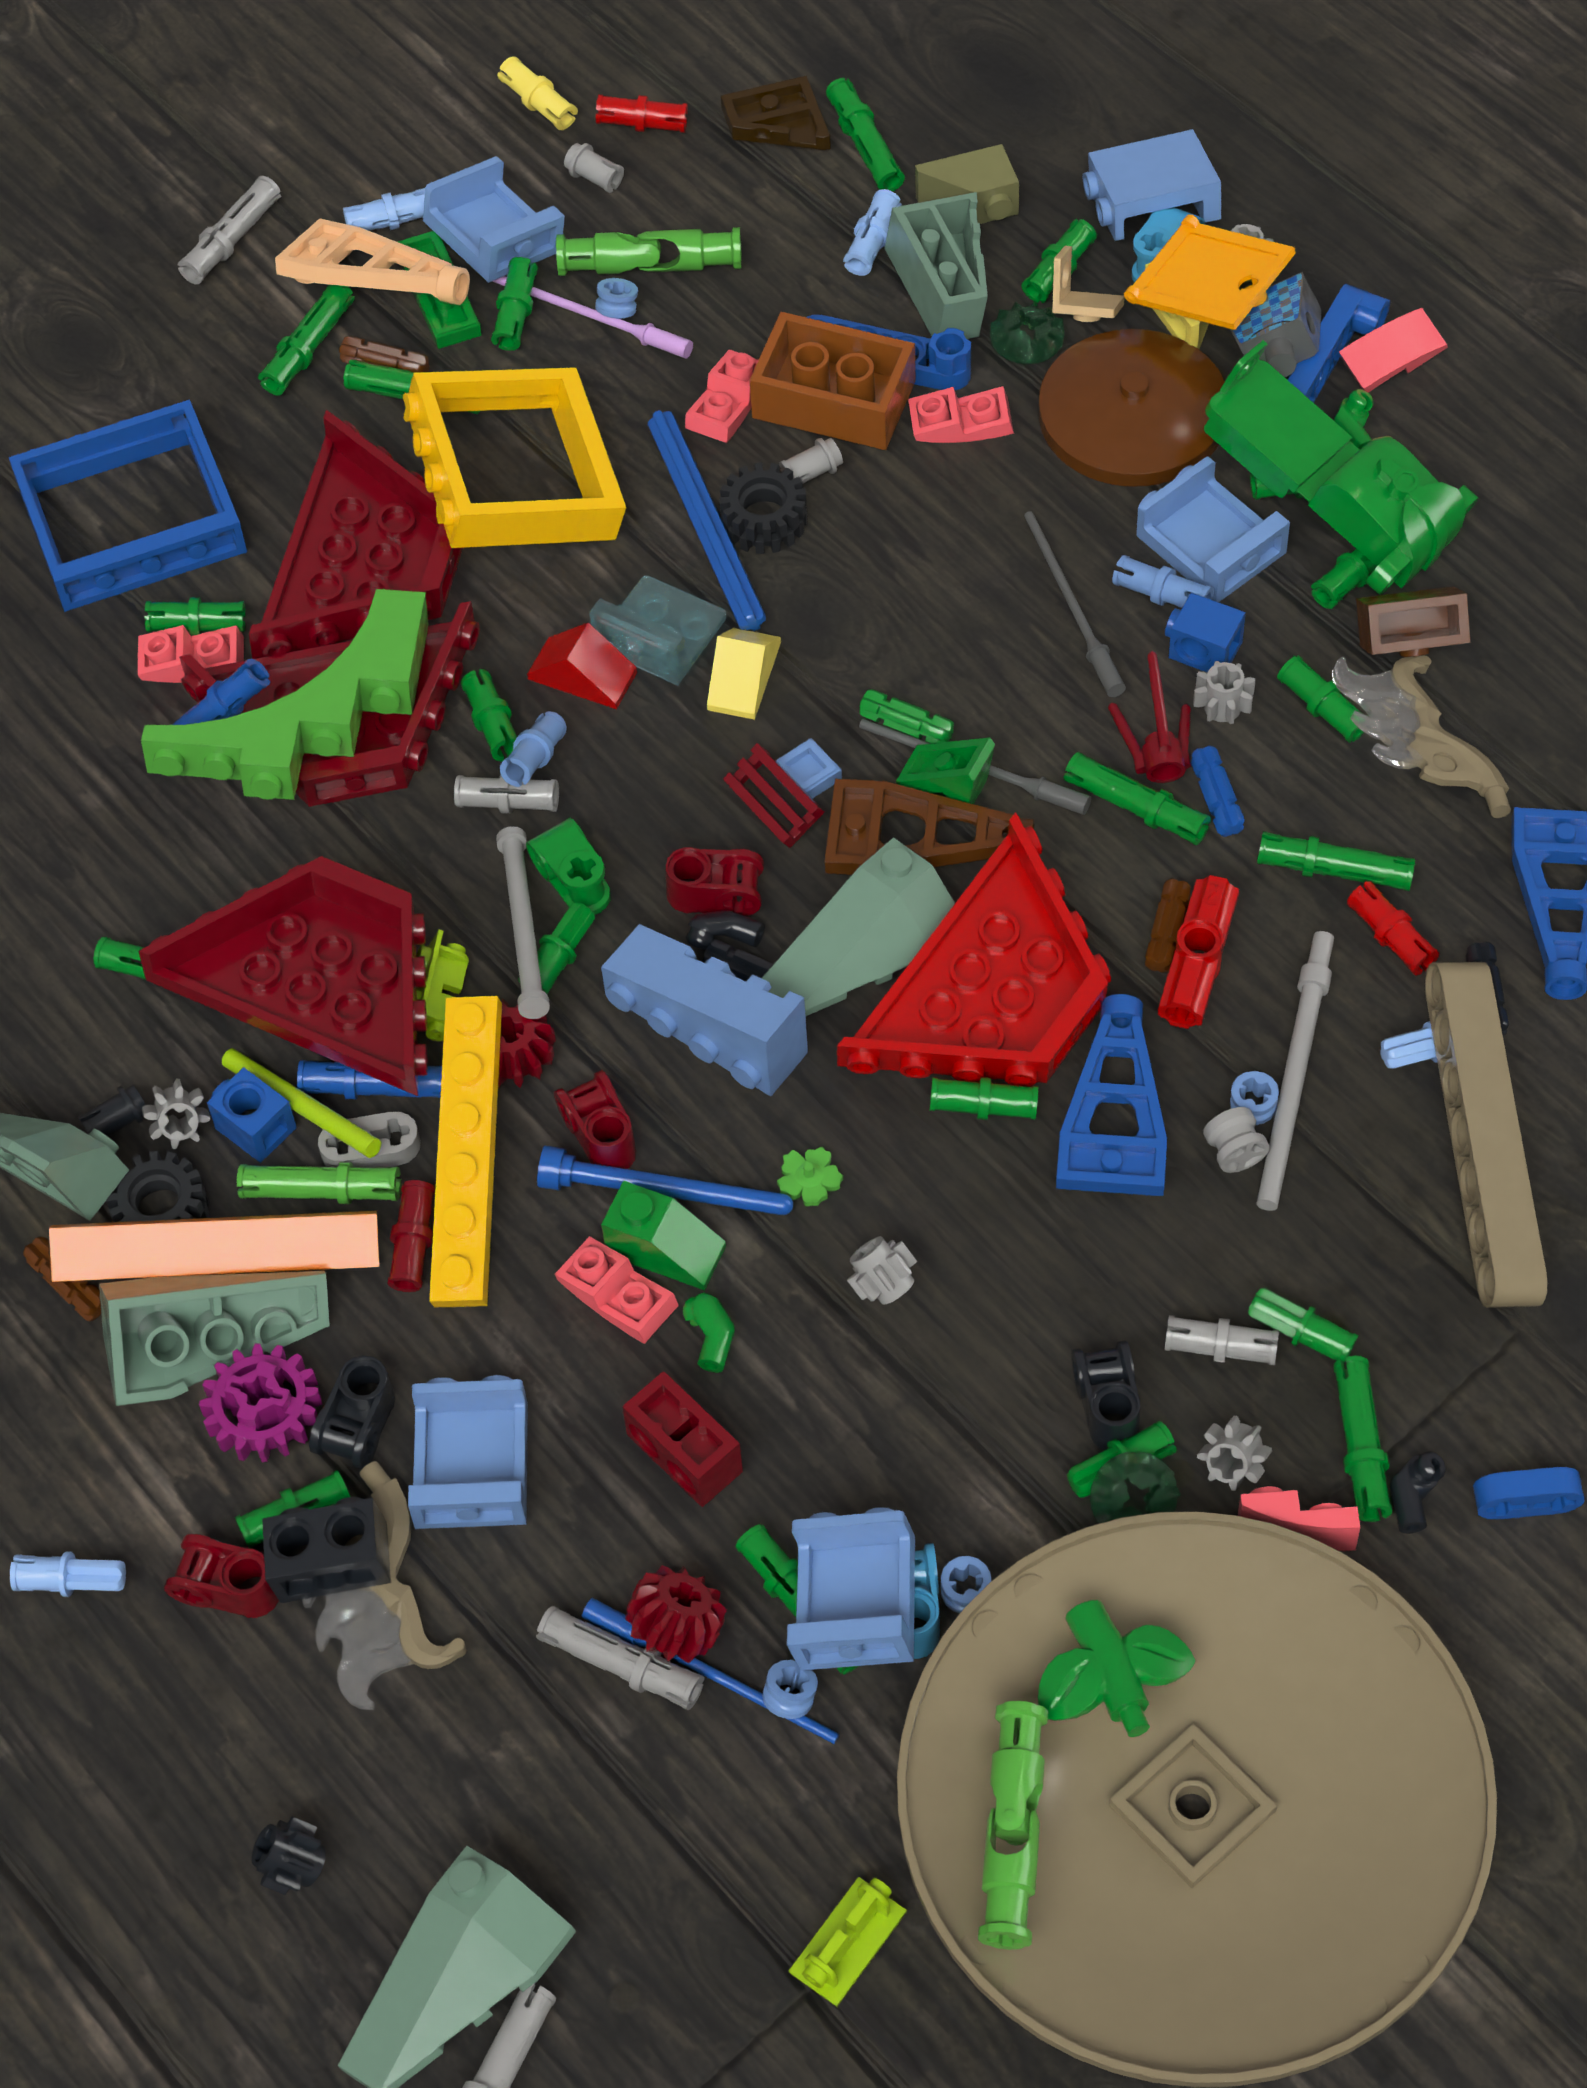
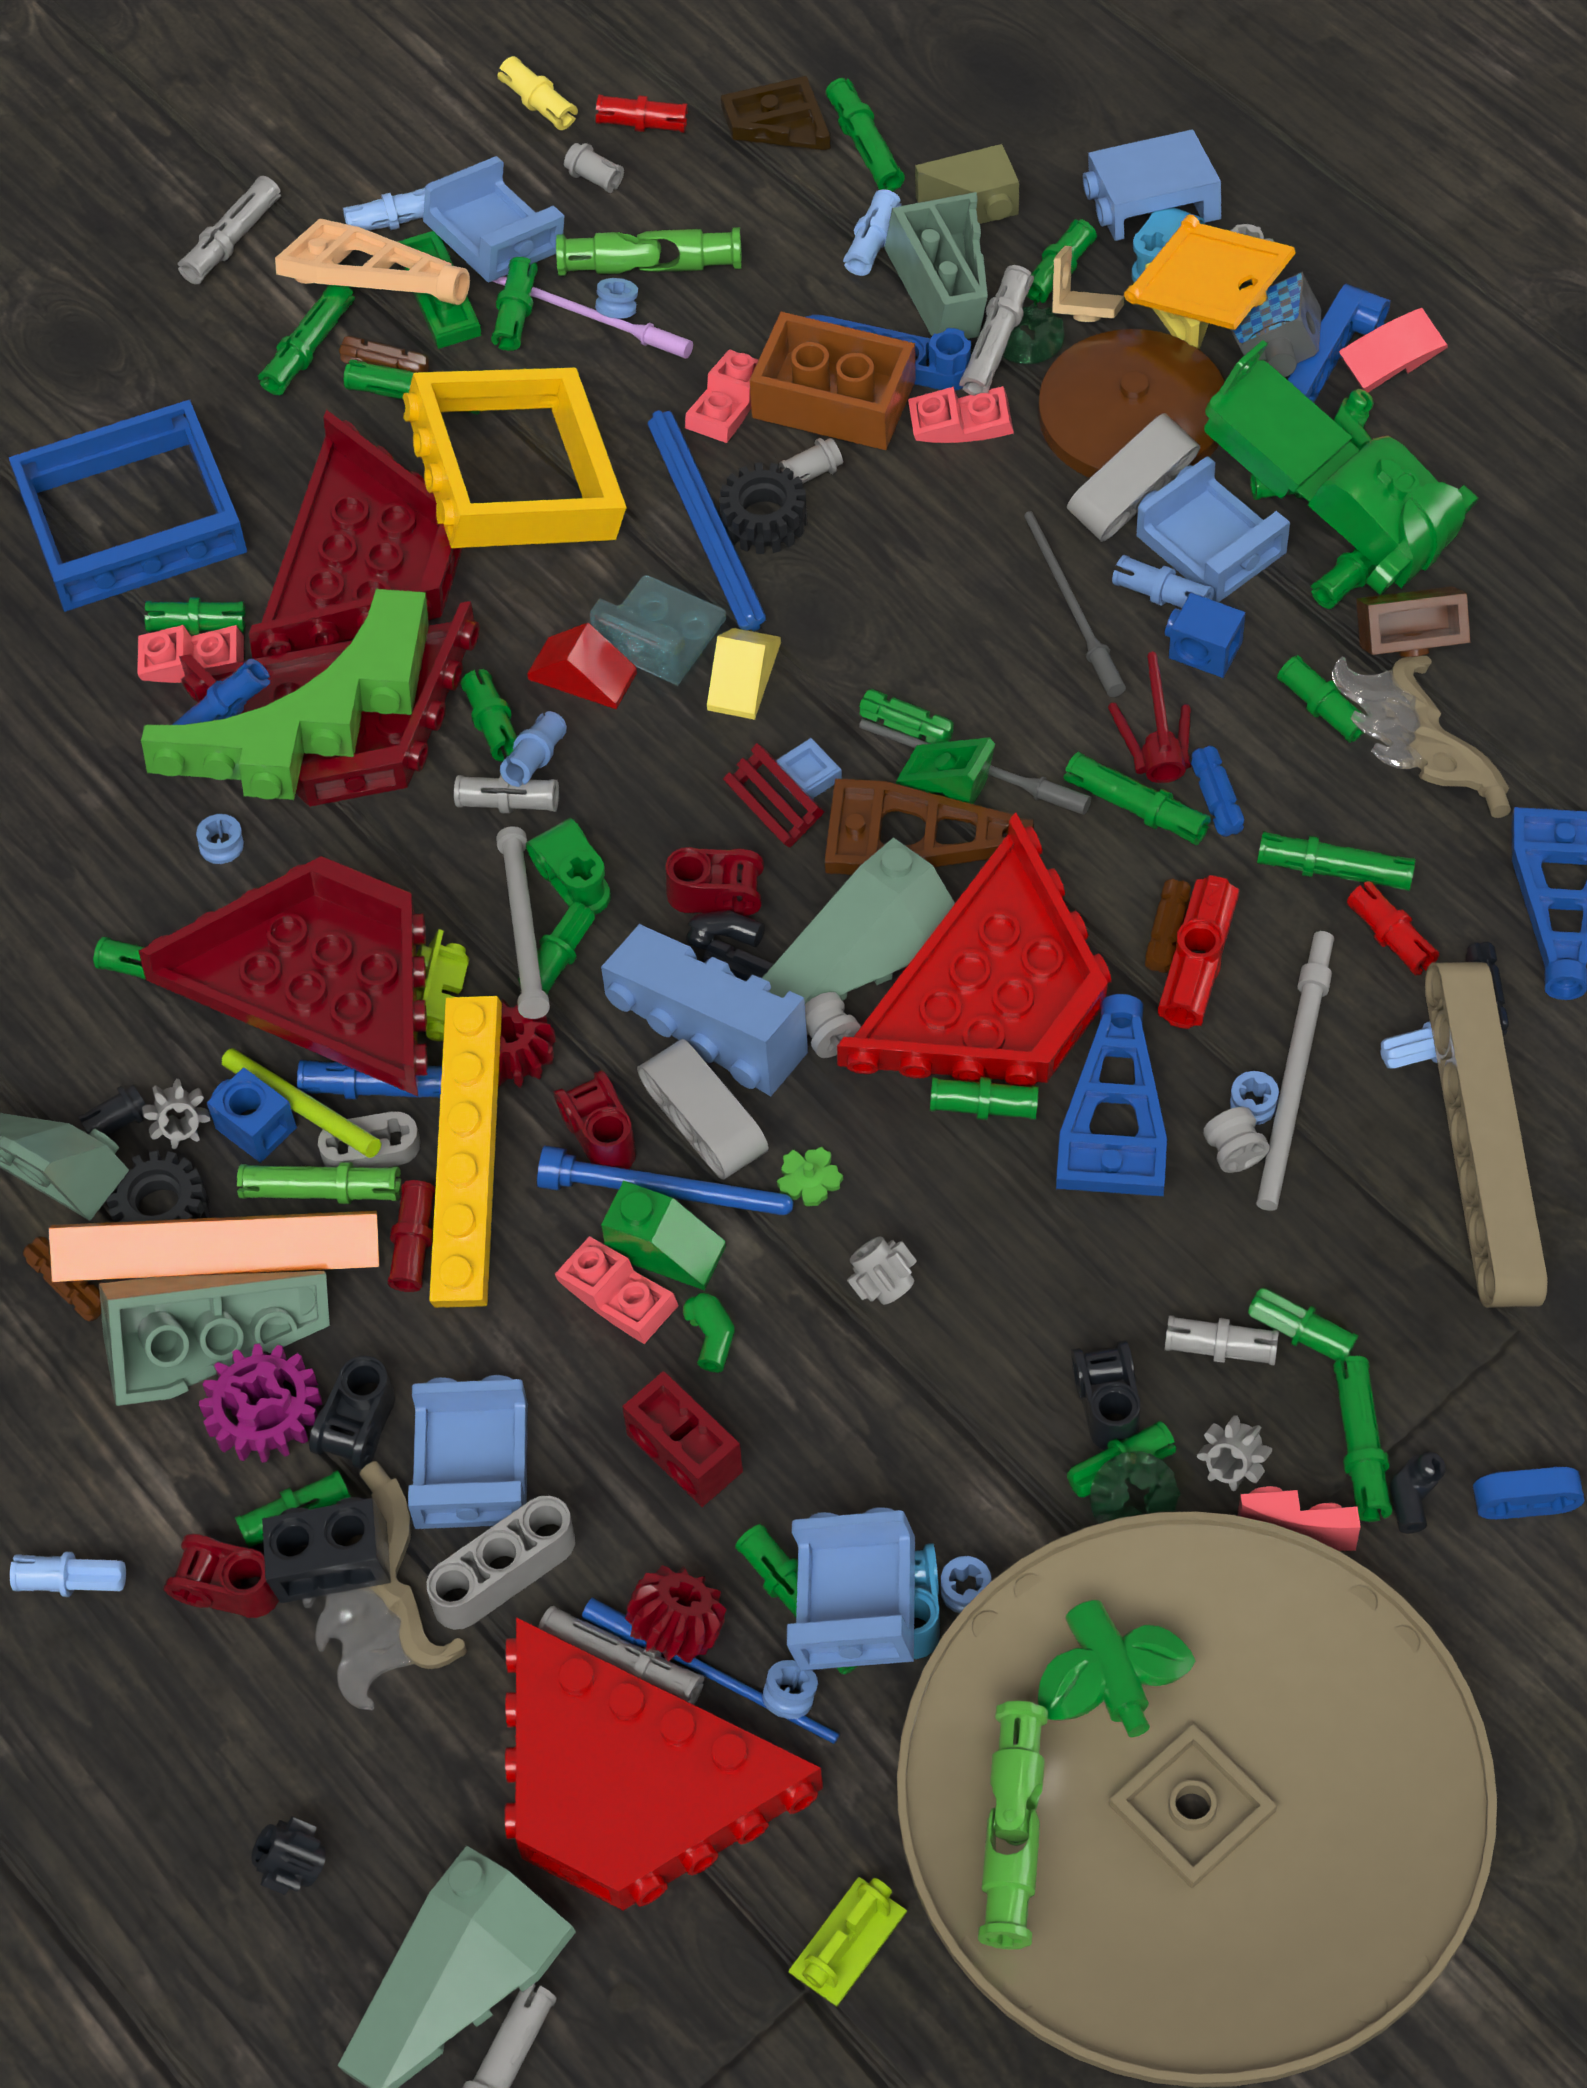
light grey gear [1193,661,1255,724] -> none
none -> medium blue bush [196,814,244,864]
none -> light grey beam [427,1495,575,1630]
none -> red piece [505,1617,823,1911]
none -> light grey beam [637,1039,769,1179]
none -> light grey wheel [805,992,861,1058]
none -> light grey pin [959,265,1034,396]
none -> light grey beam [1067,413,1201,542]

